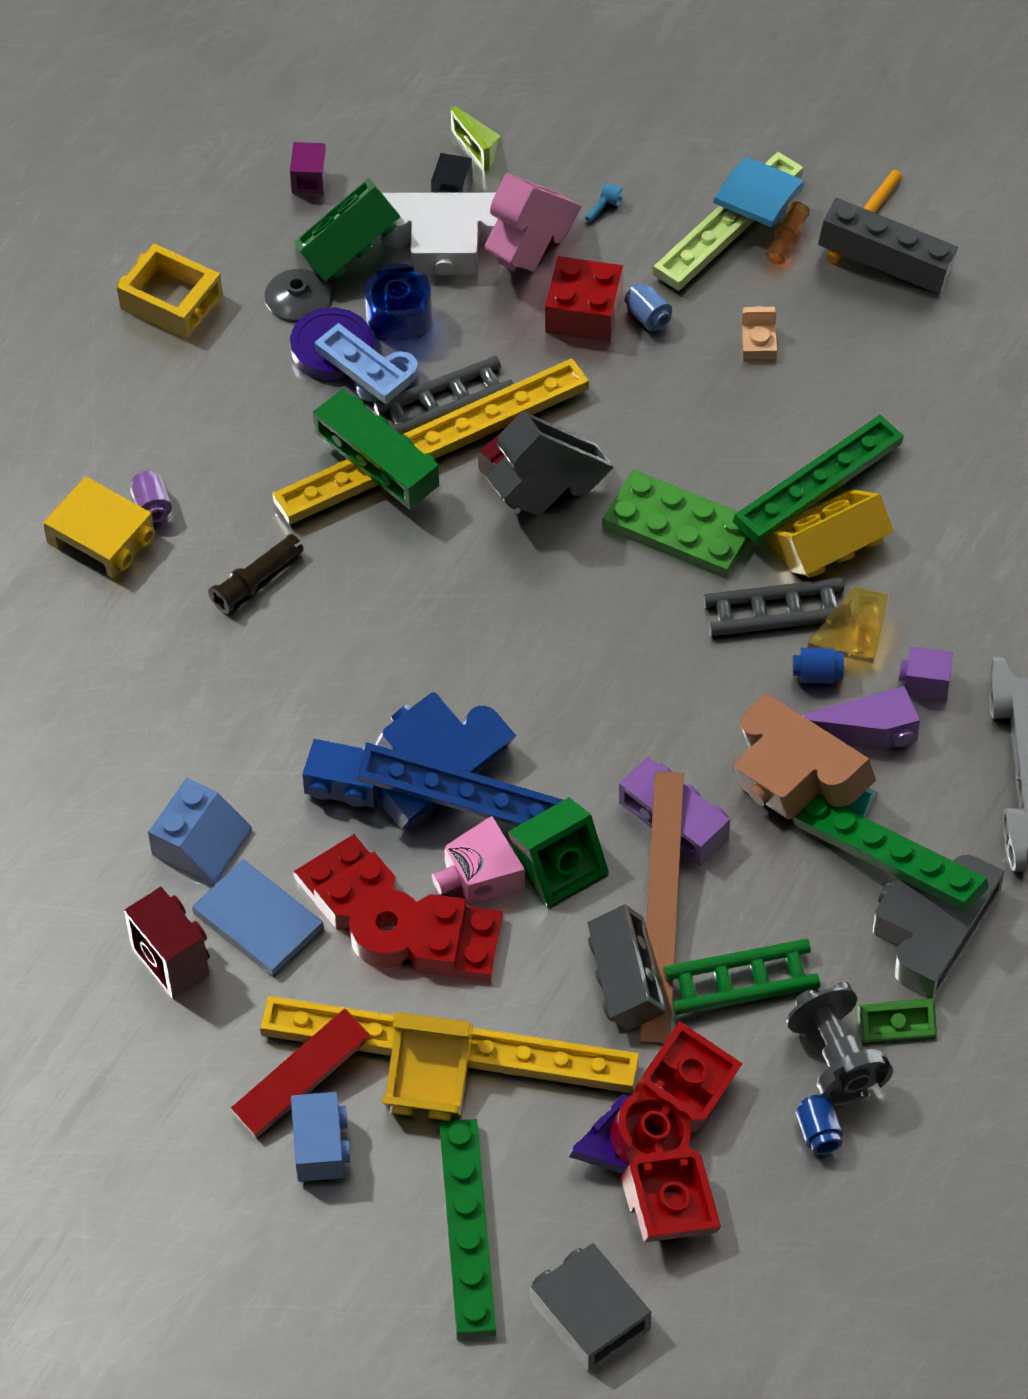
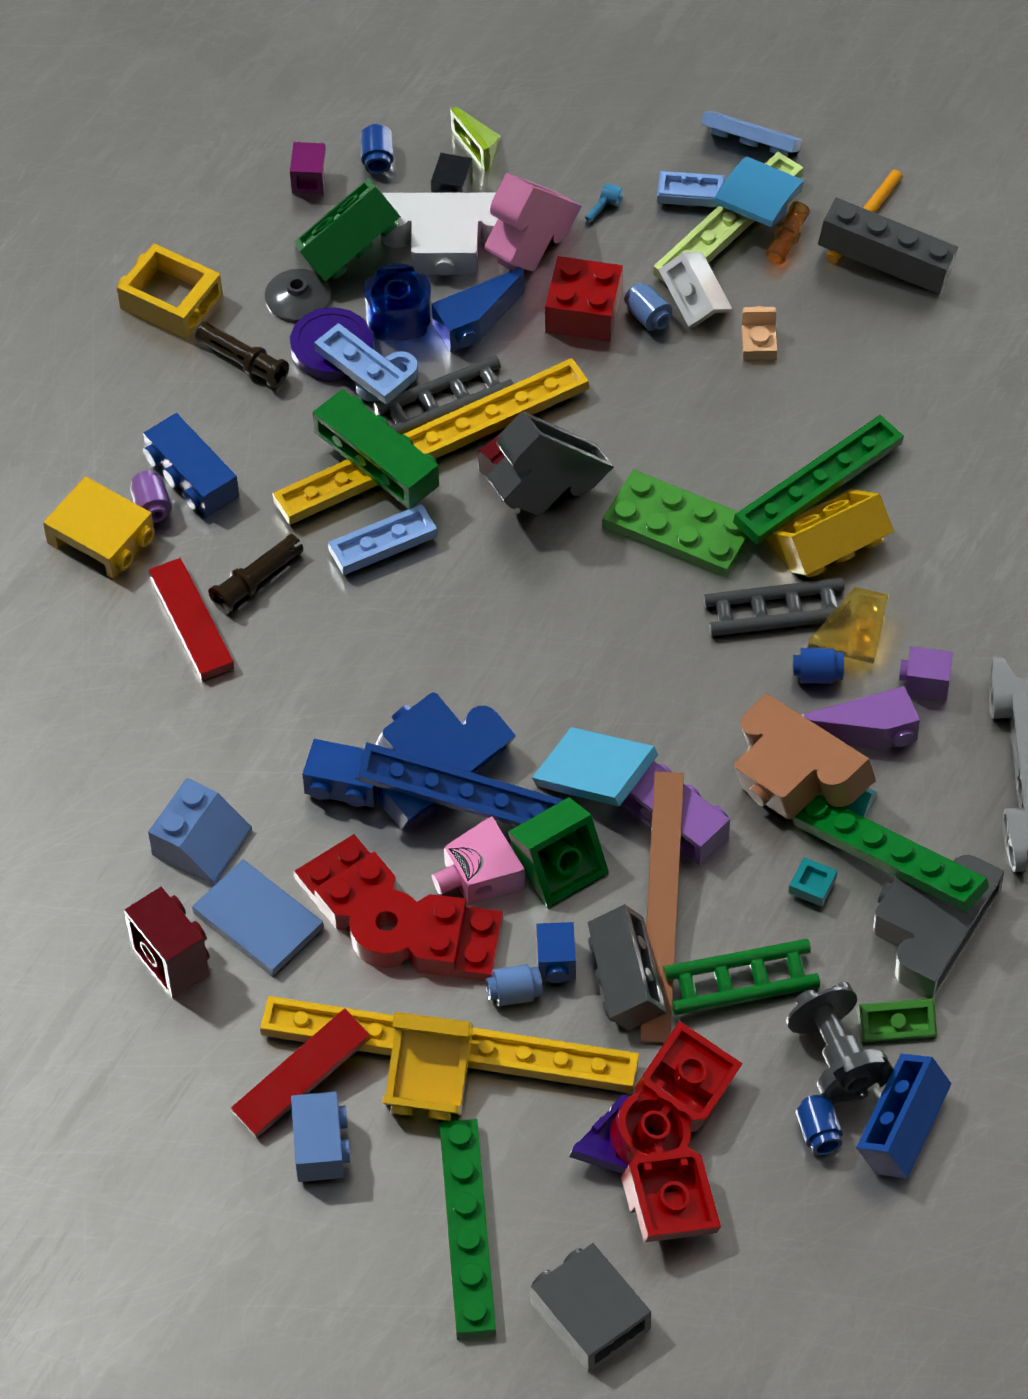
none -> blue brick [143,412,239,517]
none -> red tile [148,557,234,681]
none -> dark brown pin [195,321,289,388]
none -> light blue plate [328,504,438,575]
none -> blue brick [360,124,394,174]
none -> blue slope [432,267,524,352]
none -> medium blue brick [486,964,543,1007]
none -> medium azure tile [532,727,658,806]
none -> blue brick [536,922,576,983]
none -> light blue plate [657,171,725,207]
none -> white panel [659,252,732,327]
none -> light blue plate [701,111,803,156]
none -> teal plate [788,857,838,906]
none -> blue brick [856,1053,952,1179]

